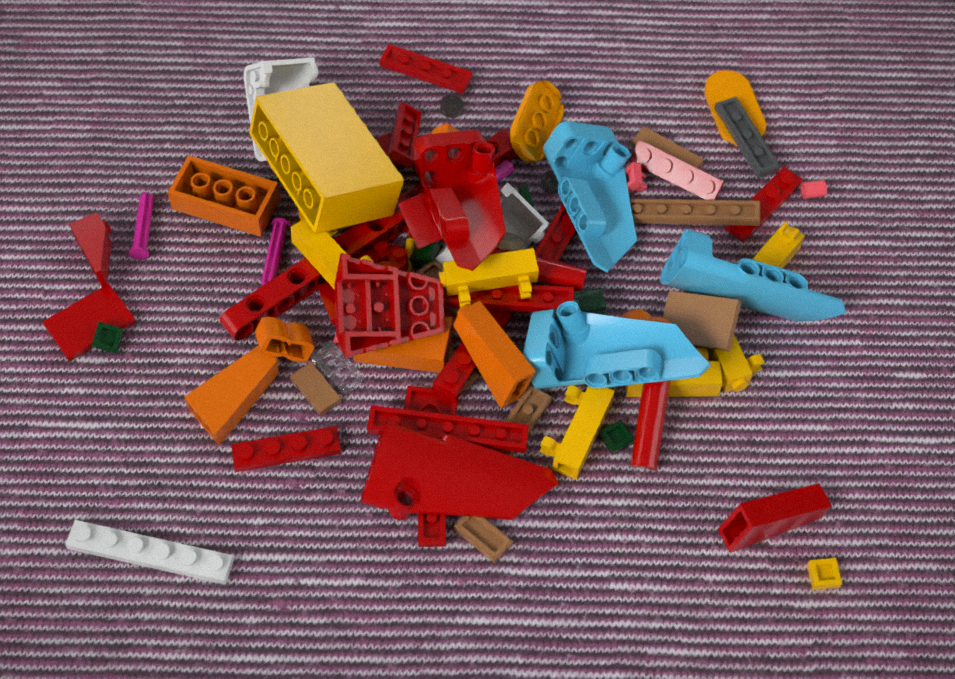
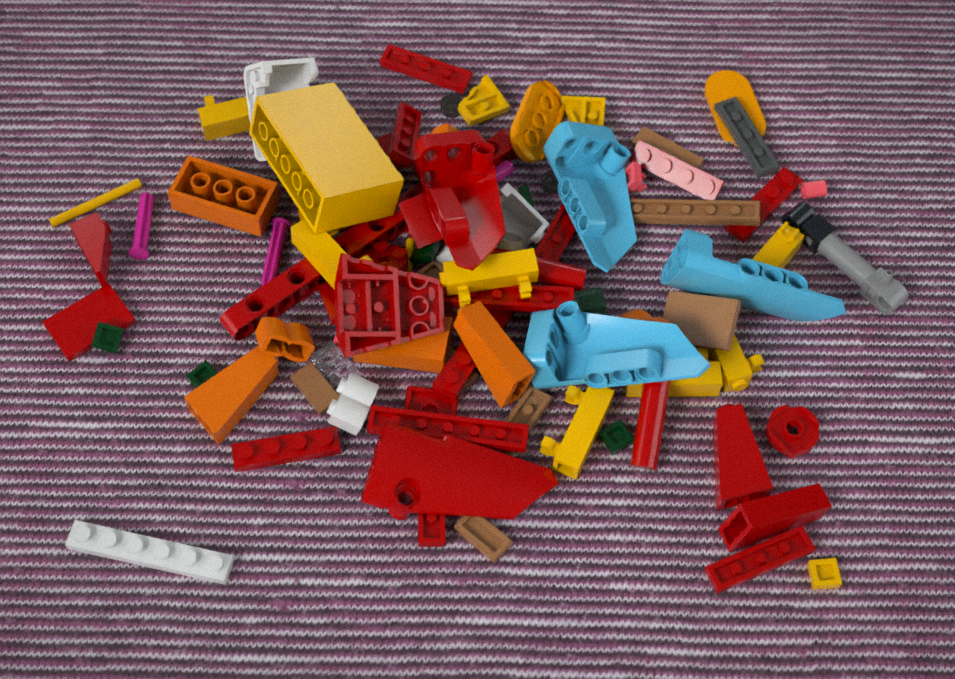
none -> yellow bar [48,178,142,228]
none -> dark green tile [185,361,218,389]
none -> yellow brick [198,94,250,141]
none -> white brick [326,372,379,435]
none -> yellow wing [458,75,510,127]
none -> yellow wing [561,96,606,126]
none -> red plate [704,525,816,594]
none -> red slope [713,404,774,511]
none -> red plate [765,405,820,458]
none -> light grey piece [781,202,909,315]

